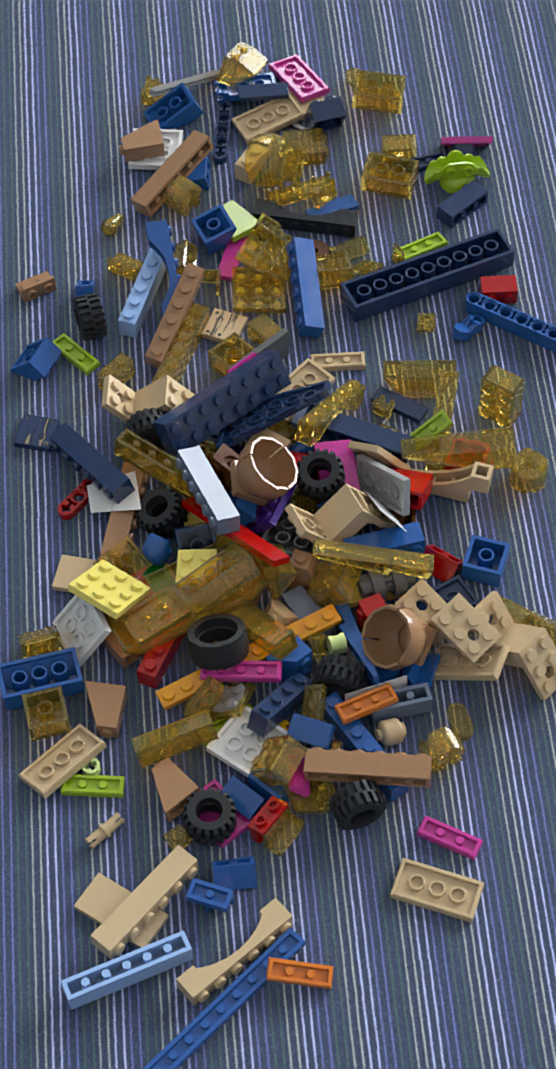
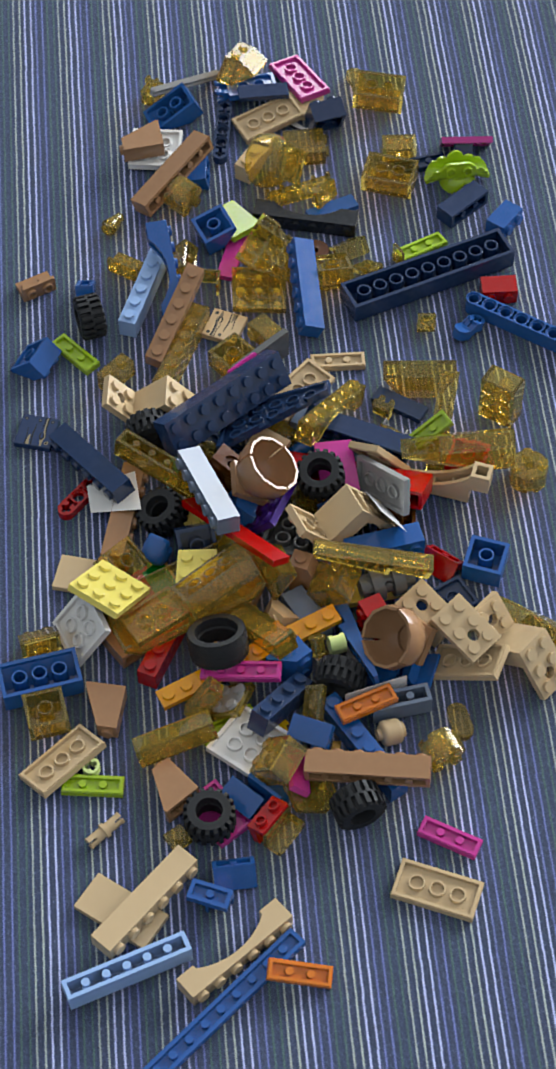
none -> blue brick [485,199,523,237]

